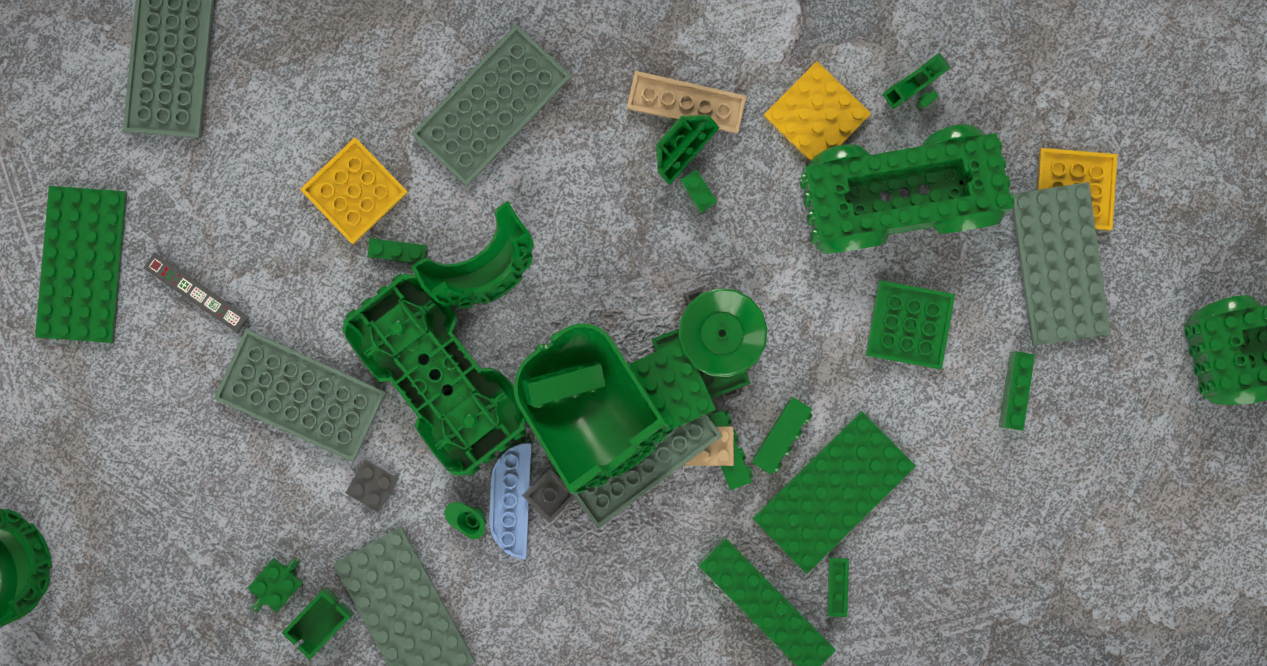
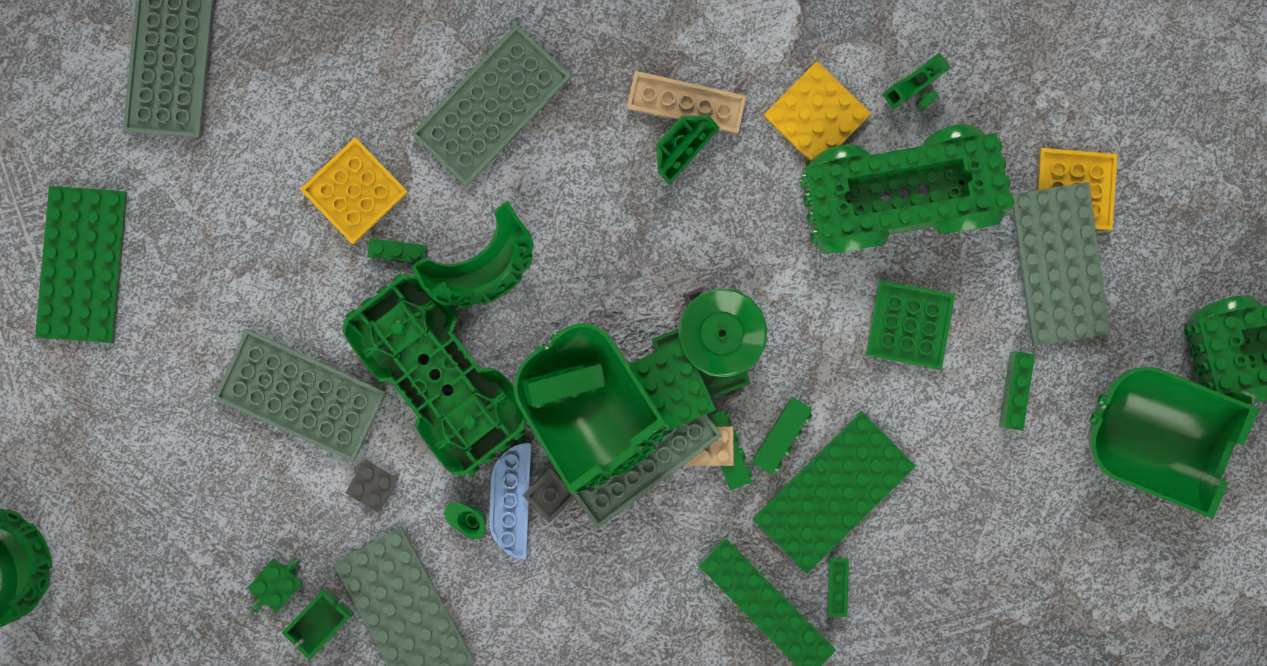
dark grey tile [143,253,250,333] -> none
green brick [680,170,718,215] -> none
none -> green cylinder [1088,367,1259,519]

